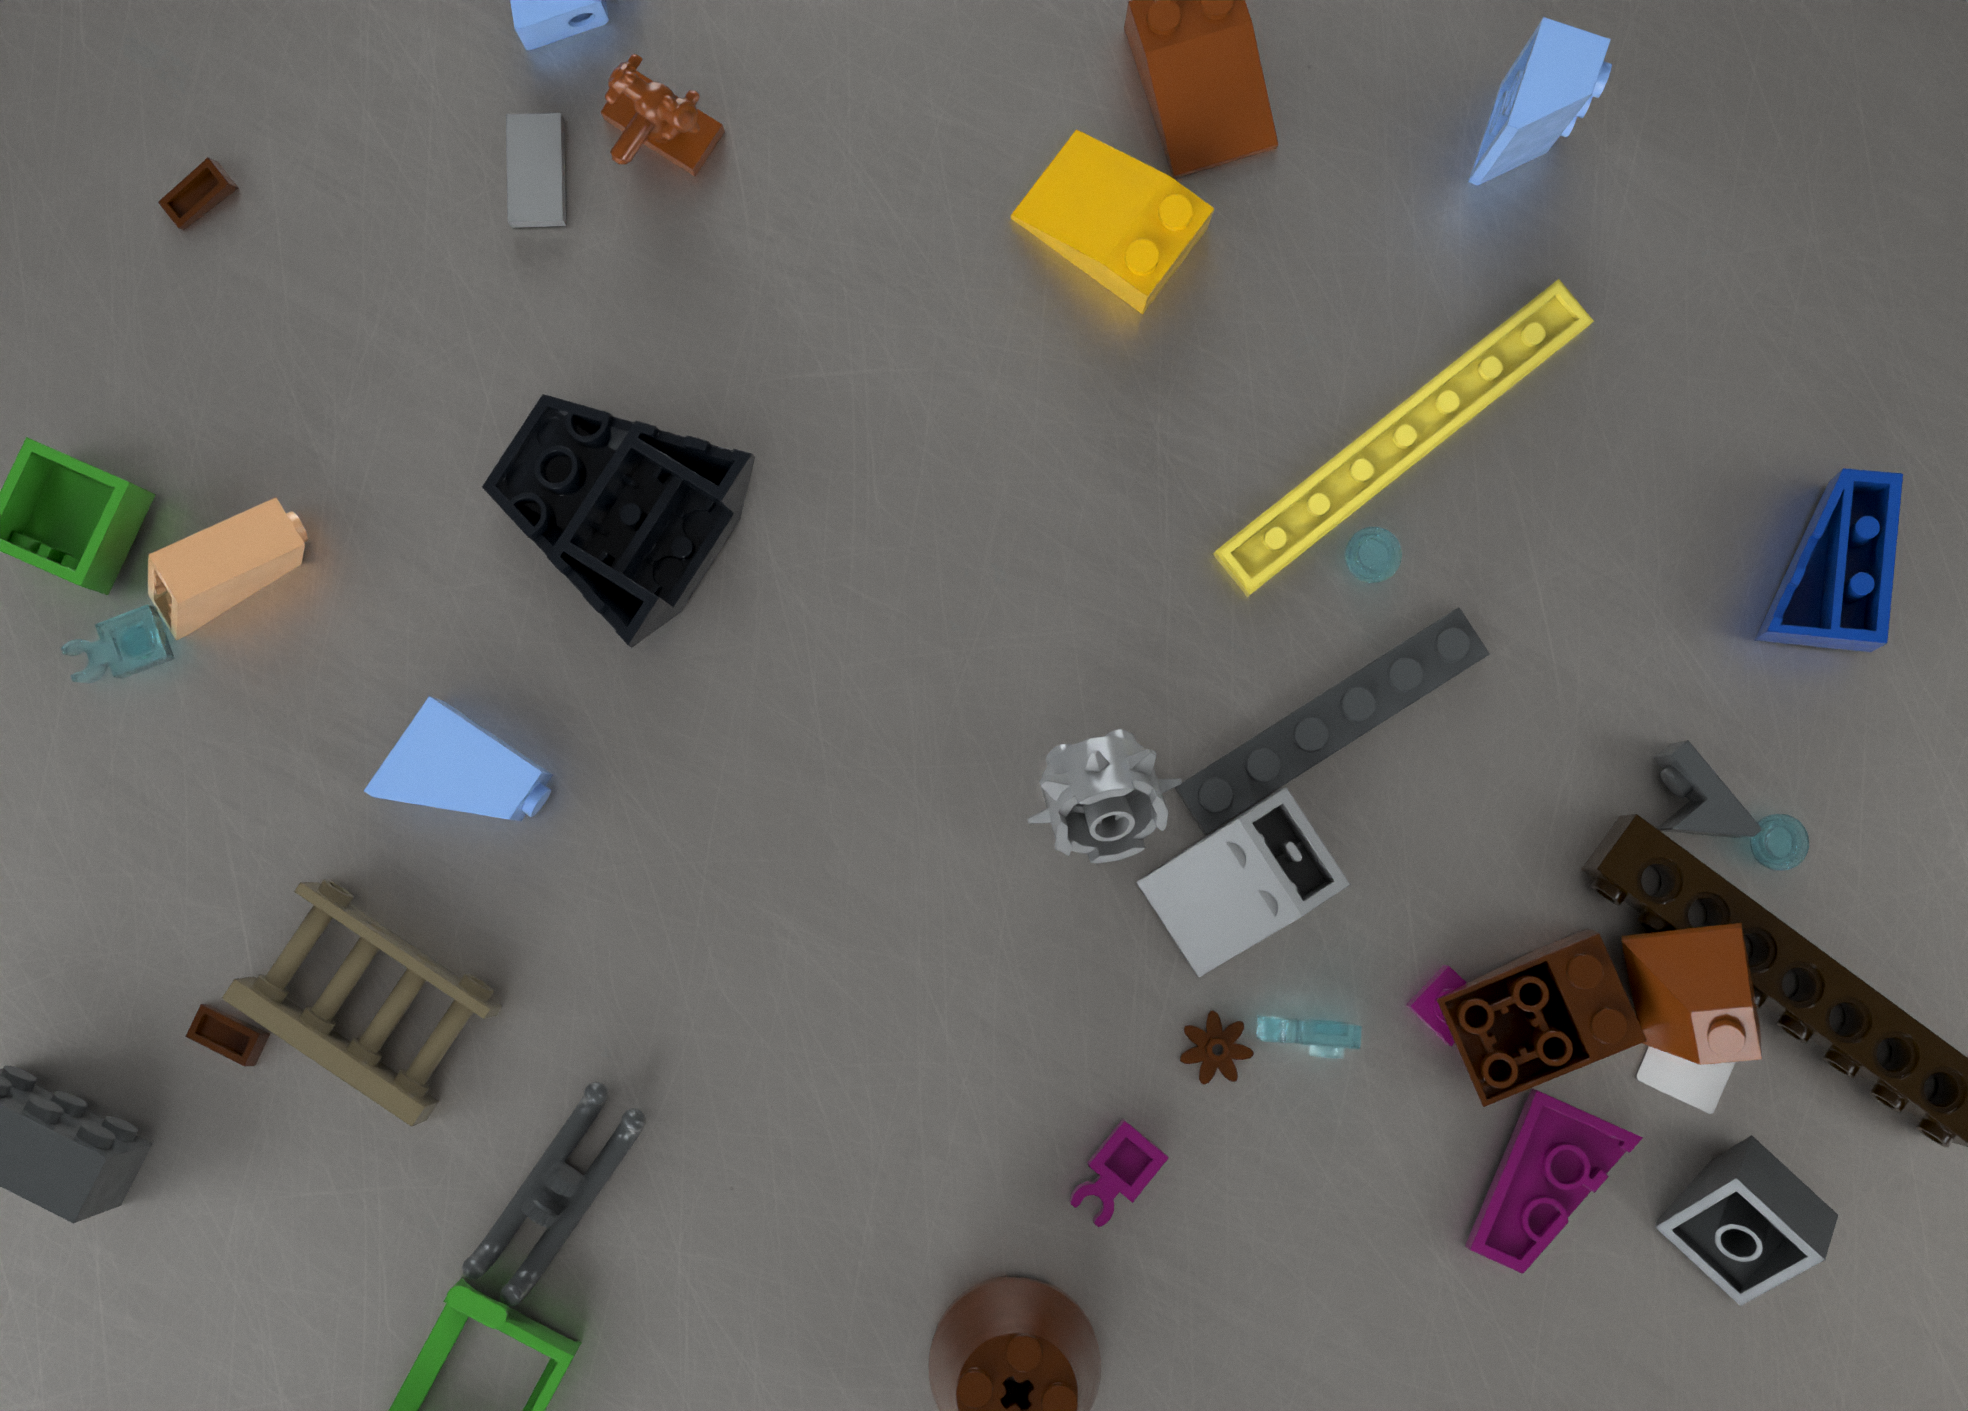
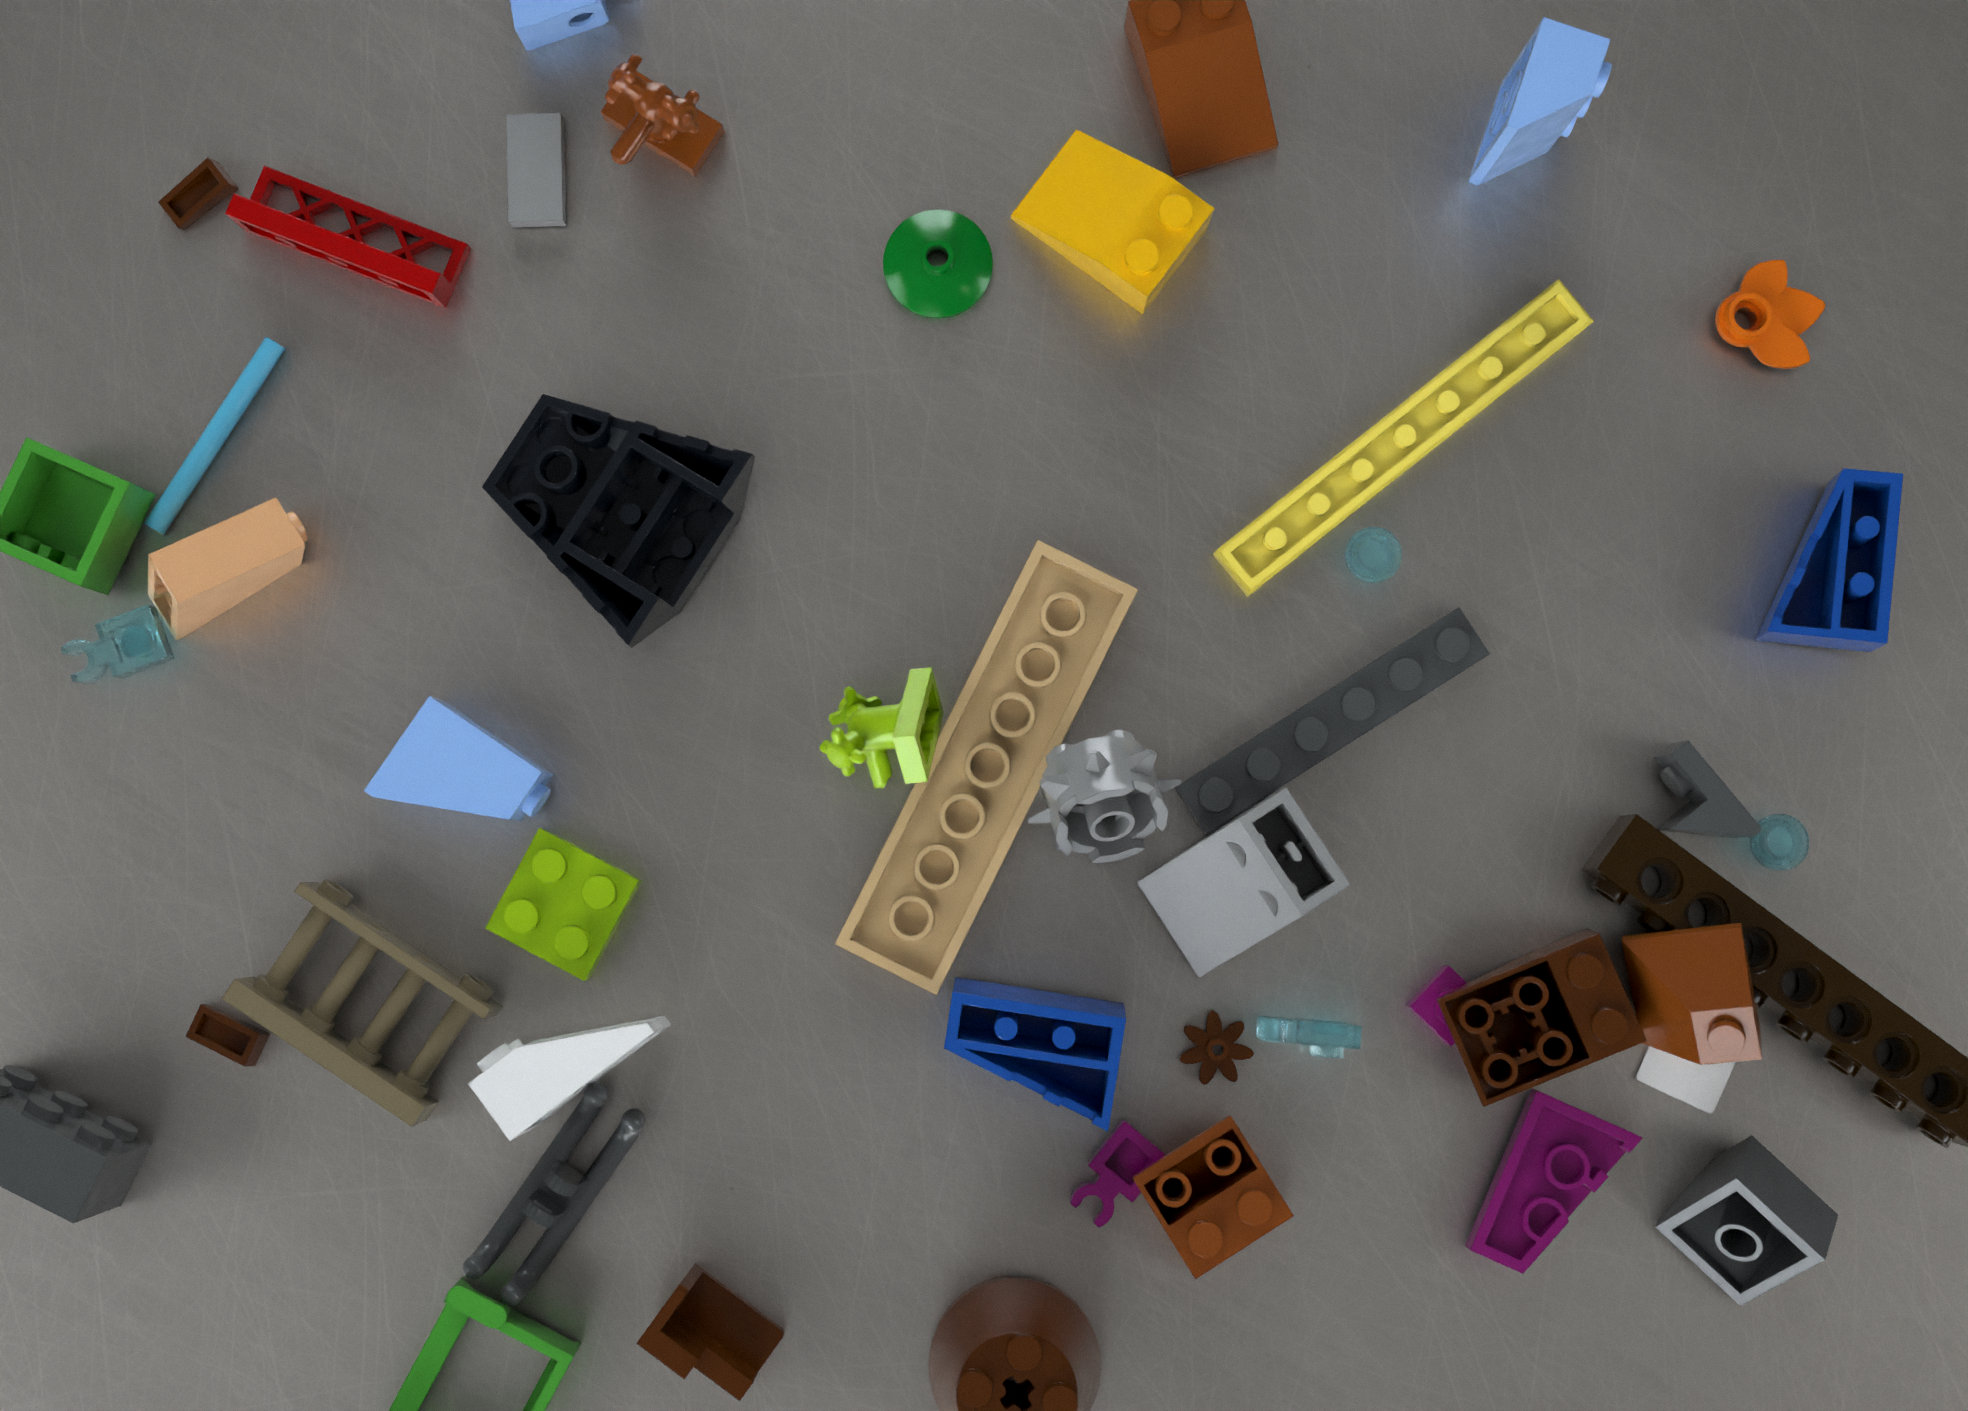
none -> medium azure bar [144,337,285,535]
none -> red fence [225,165,471,308]
none -> white slope [468,1016,671,1141]
none -> lime plate [485,828,642,981]
none -> reddish brown panel [636,1263,784,1401]
none -> lime piece [820,667,944,788]
none -> tan plate [835,539,1138,995]
none -> green dish [883,209,993,319]
none -> blue wedge [944,977,1126,1132]
none -> dark orange slope [1132,1115,1294,1279]
none -> orange plate [1715,260,1826,369]

